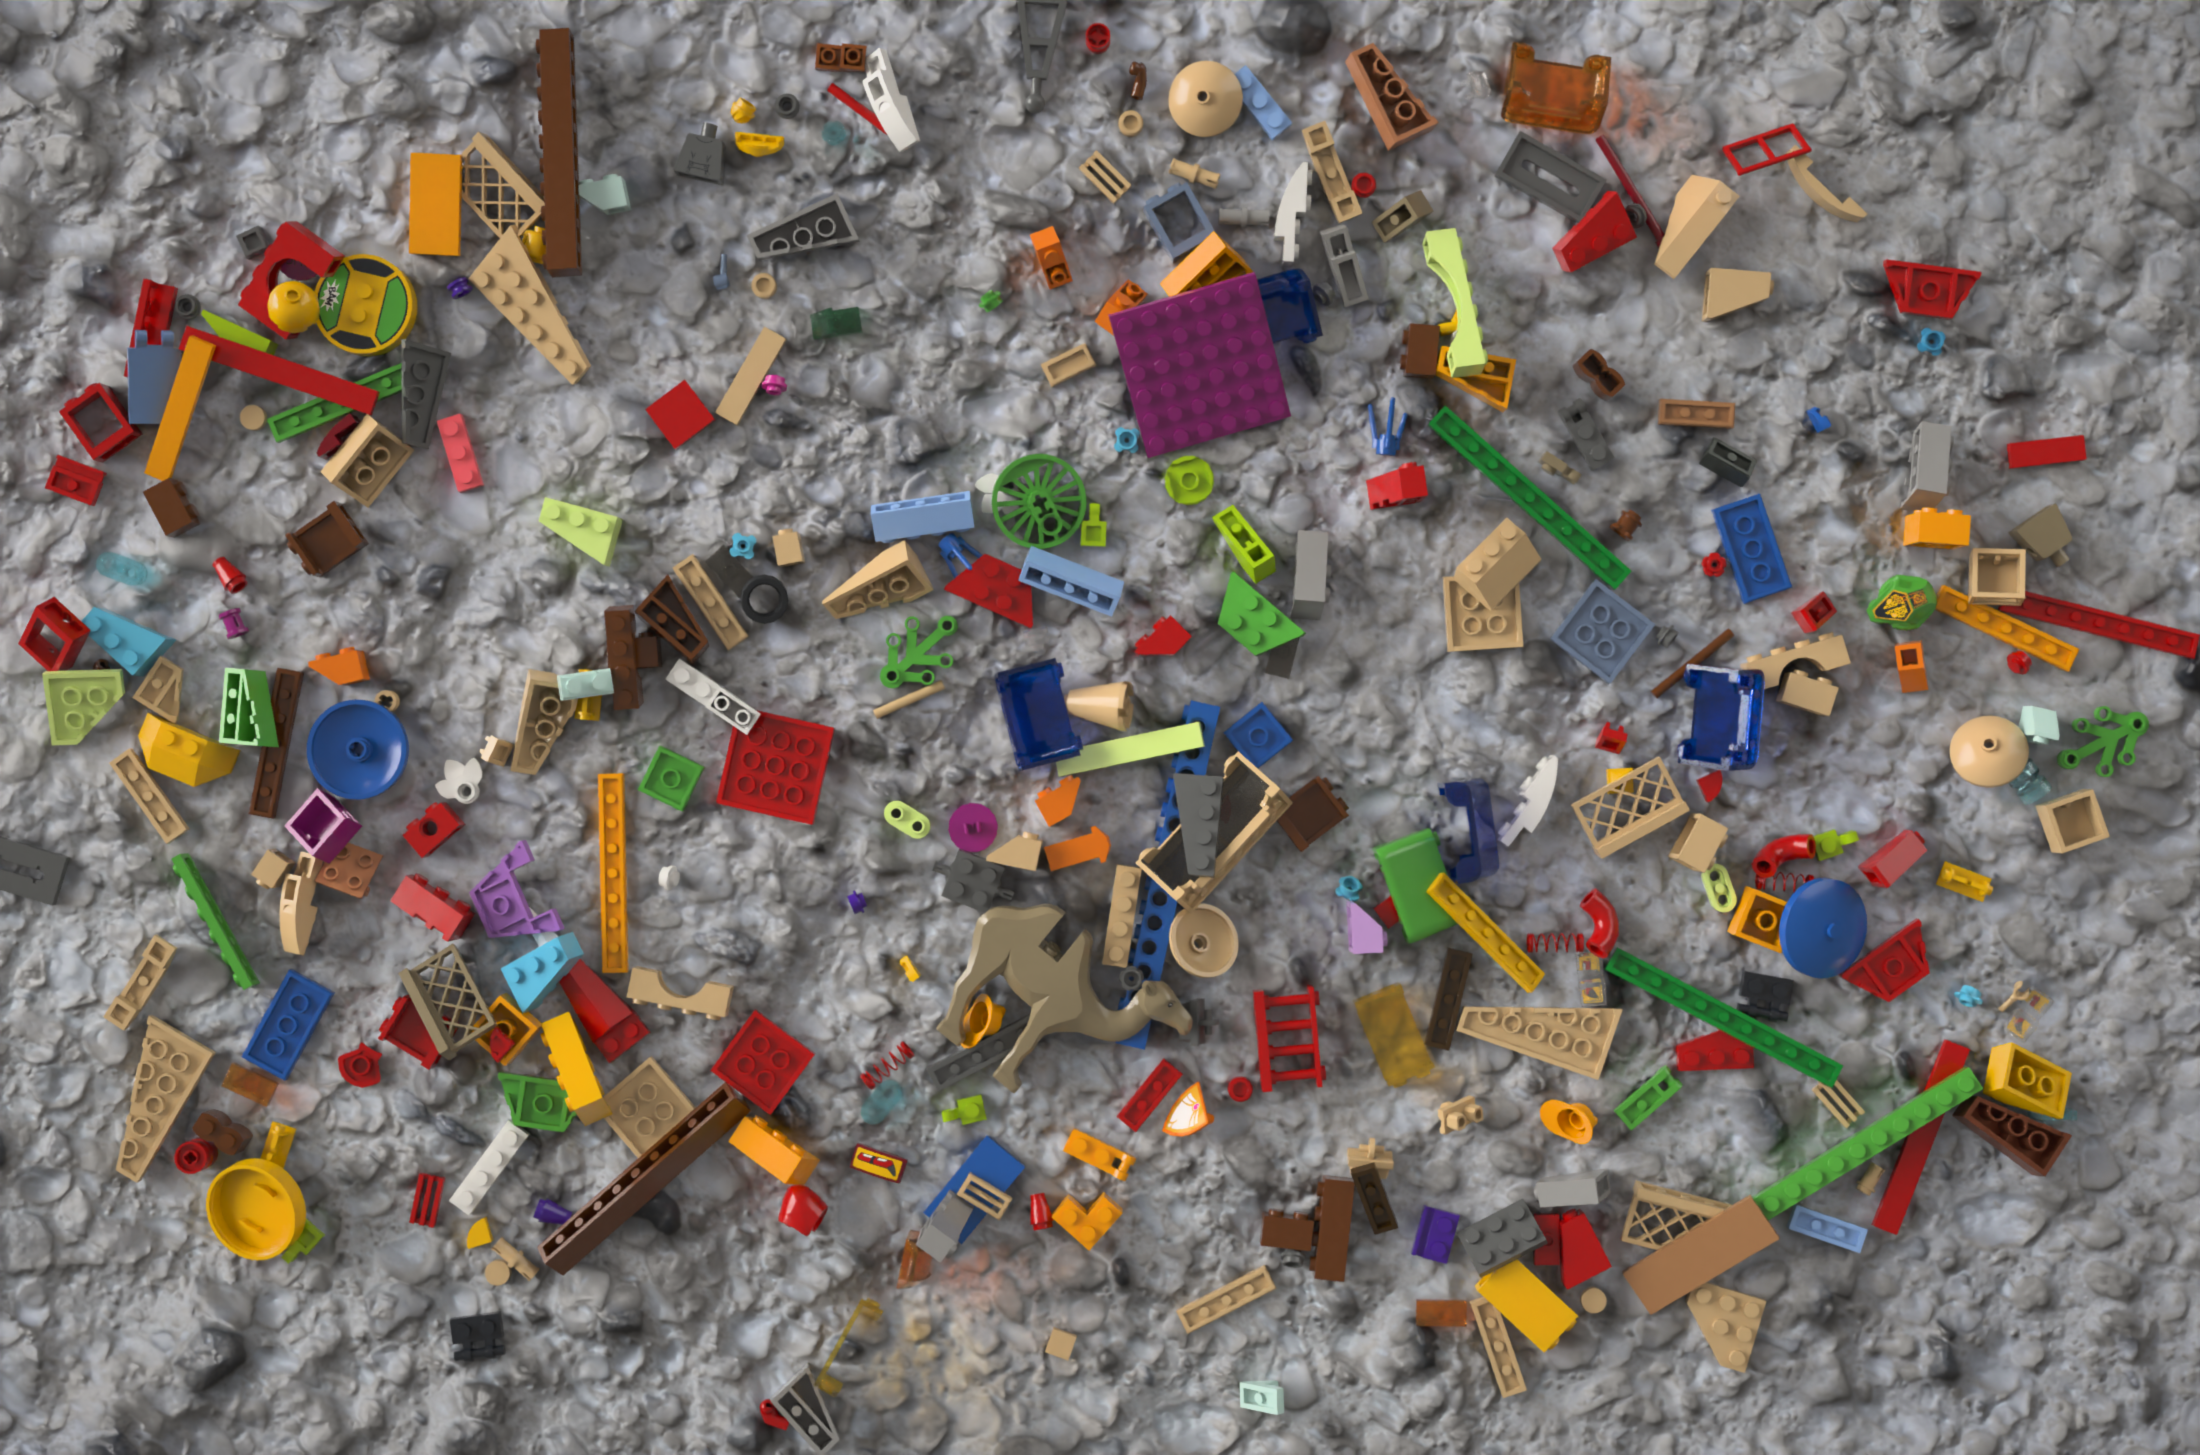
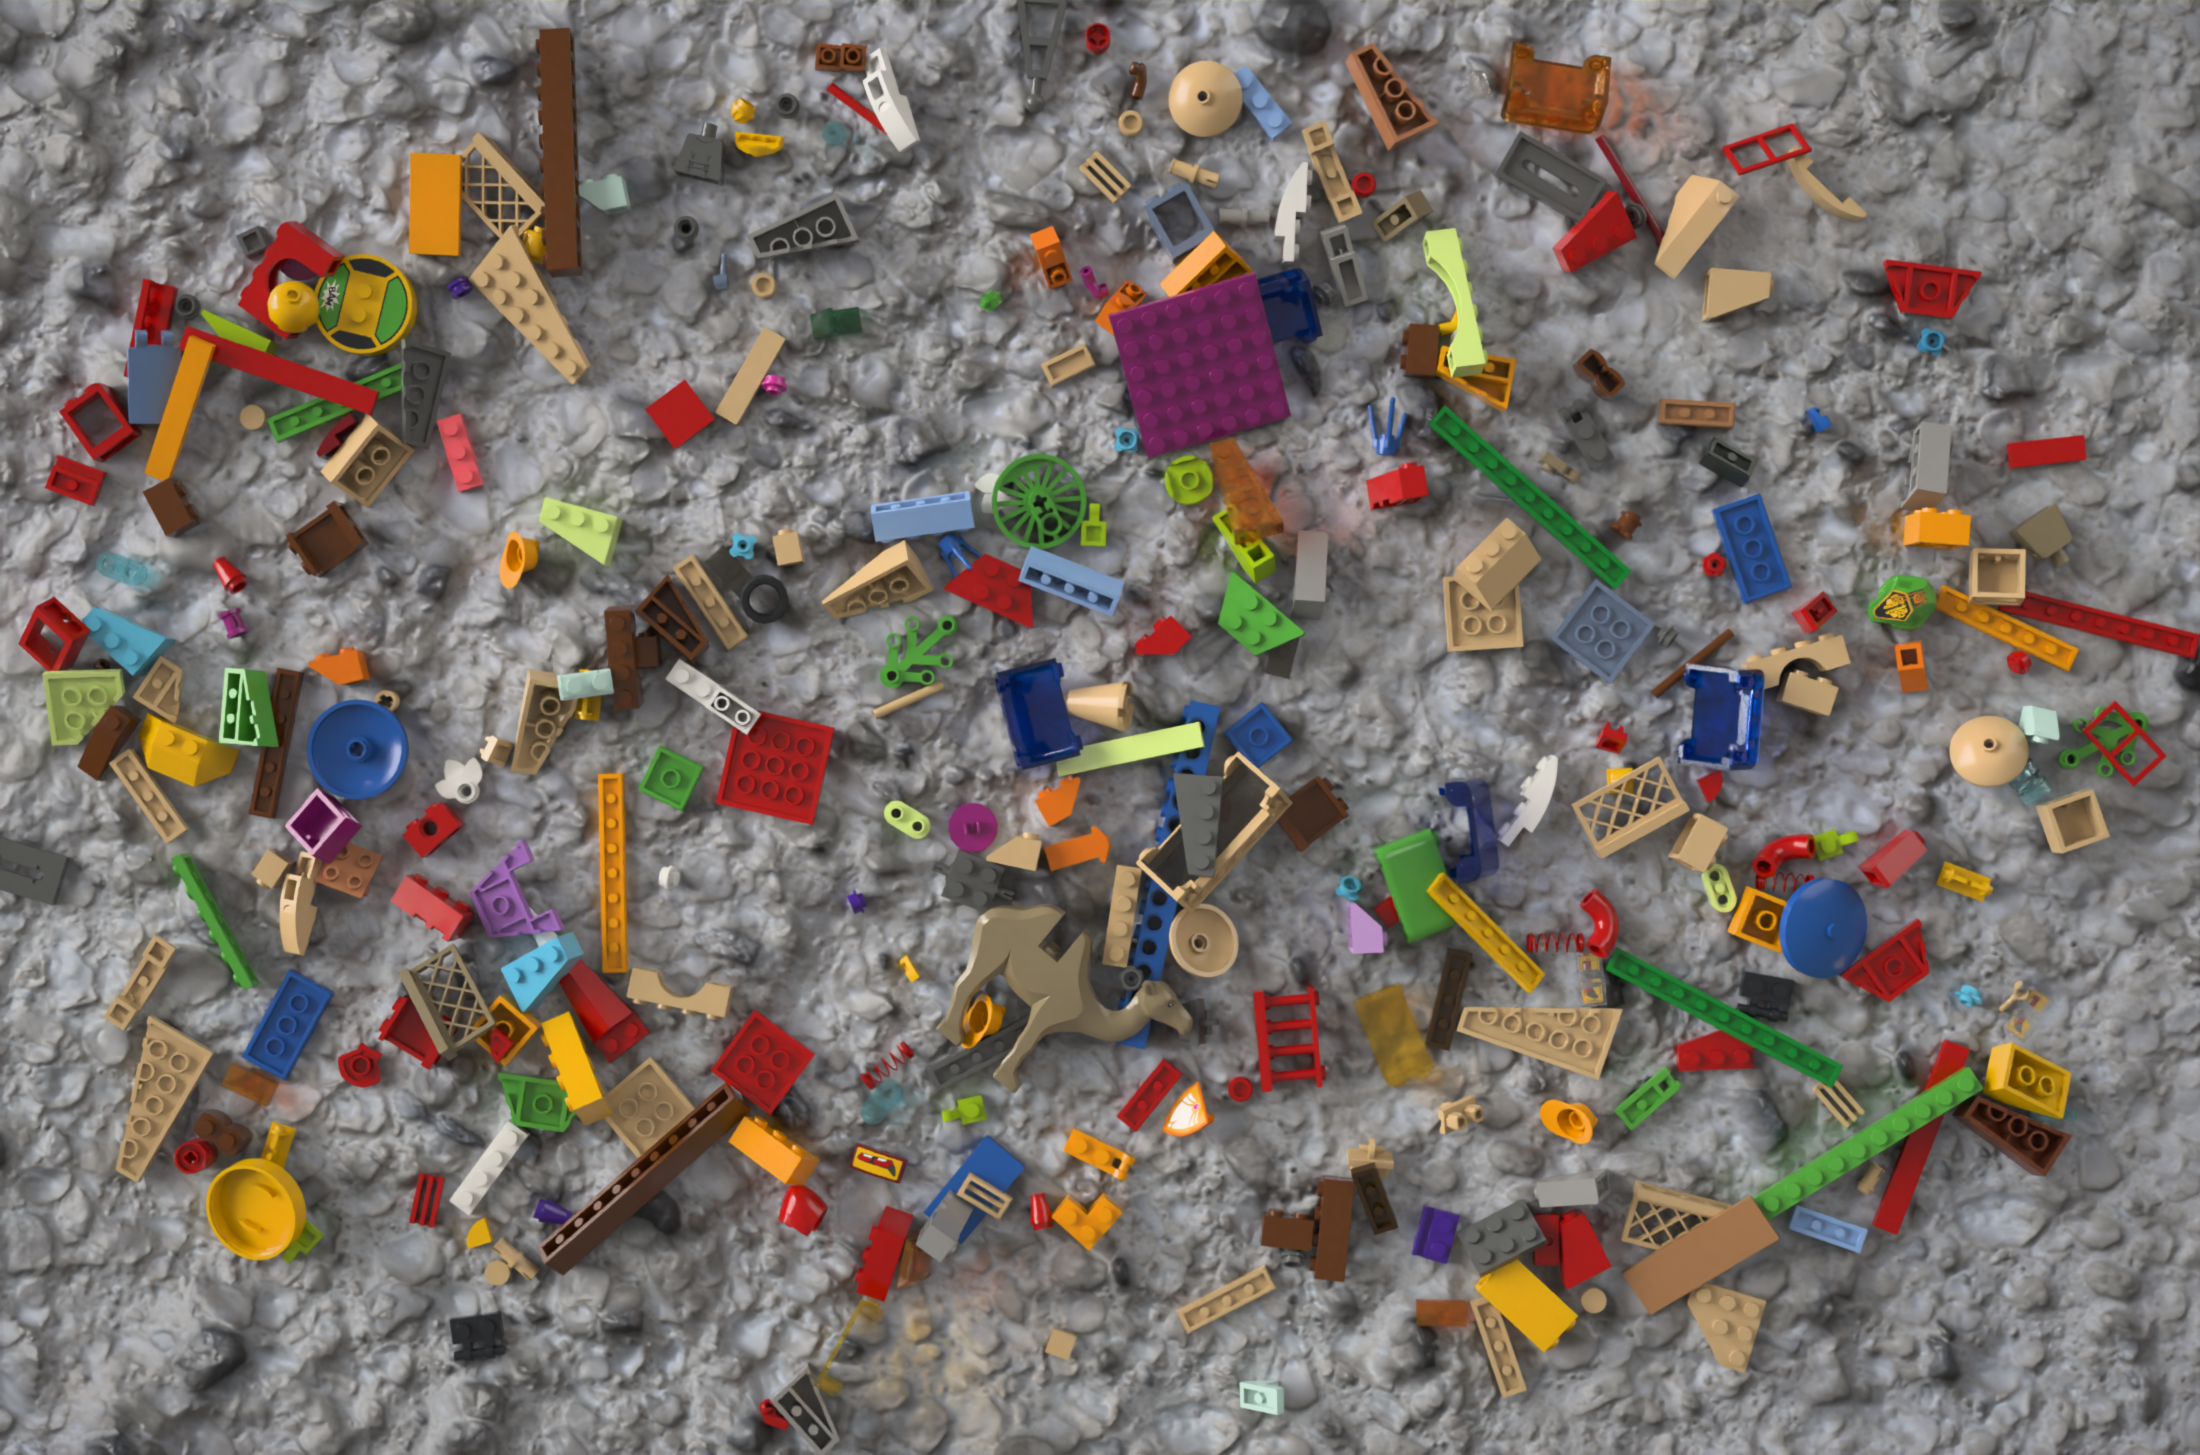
none -> reddish brown slope [77,705,141,781]
none -> light orange piece [500,531,540,589]
none -> dark grey plate [674,216,699,241]
none -> red wedge [855,1206,914,1302]
none -> magenta arm [1080,266,1109,299]
none -> clear orange wedge [1209,437,1284,545]
none -> red window [2081,701,2167,787]

